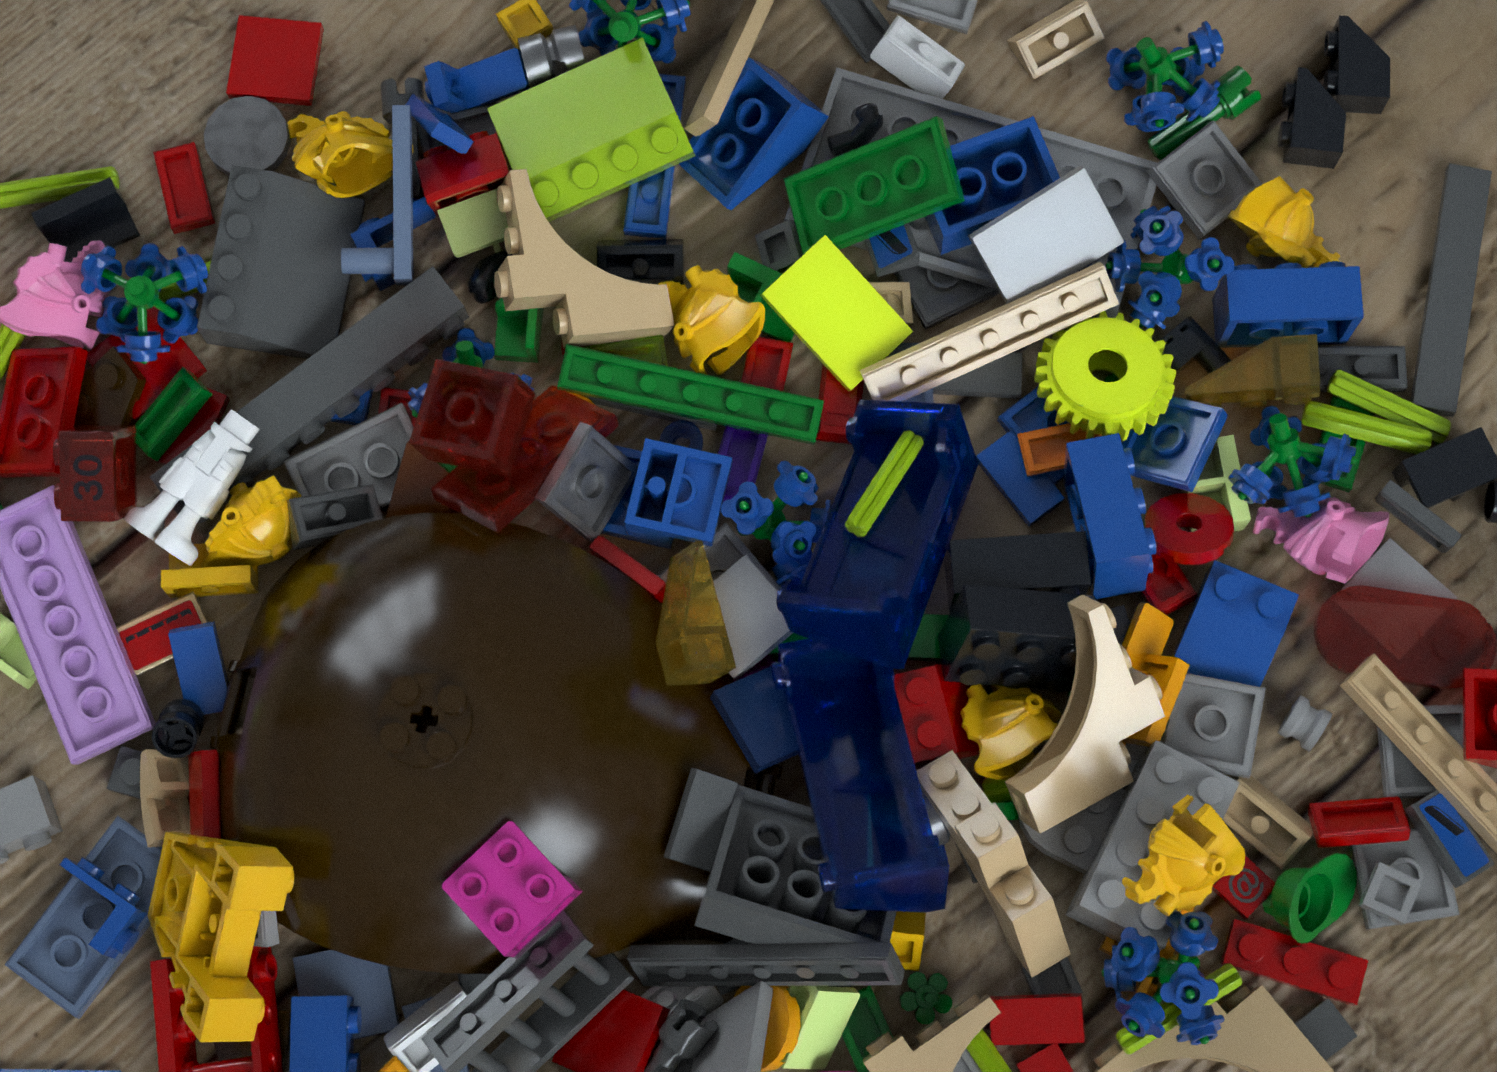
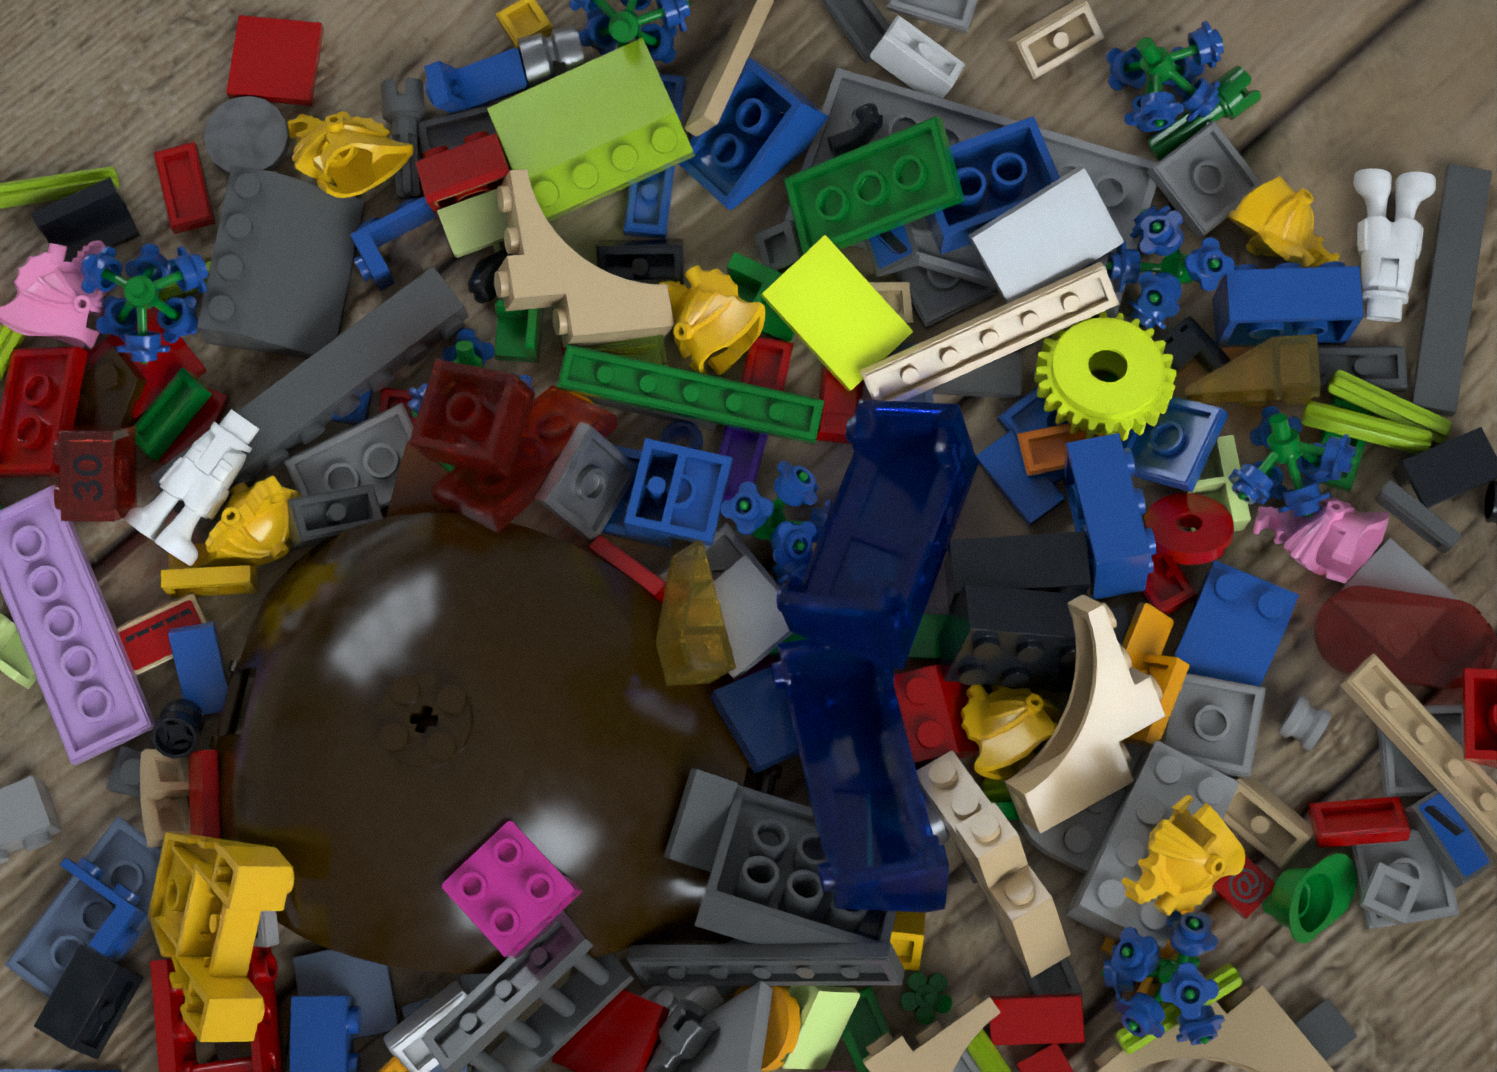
sand blue piece [341,105,414,286] -> none
blue tile [405,93,474,154] -> none
lime axle [845,430,924,537] -> none
red plate [1220,919,1369,1006] -> none
black slope [1278,67,1346,169] -> none
black slope [1323,15,1390,114] -> none
none -> black panel [34,944,144,1060]
none -> white piece [1353,168,1436,322]

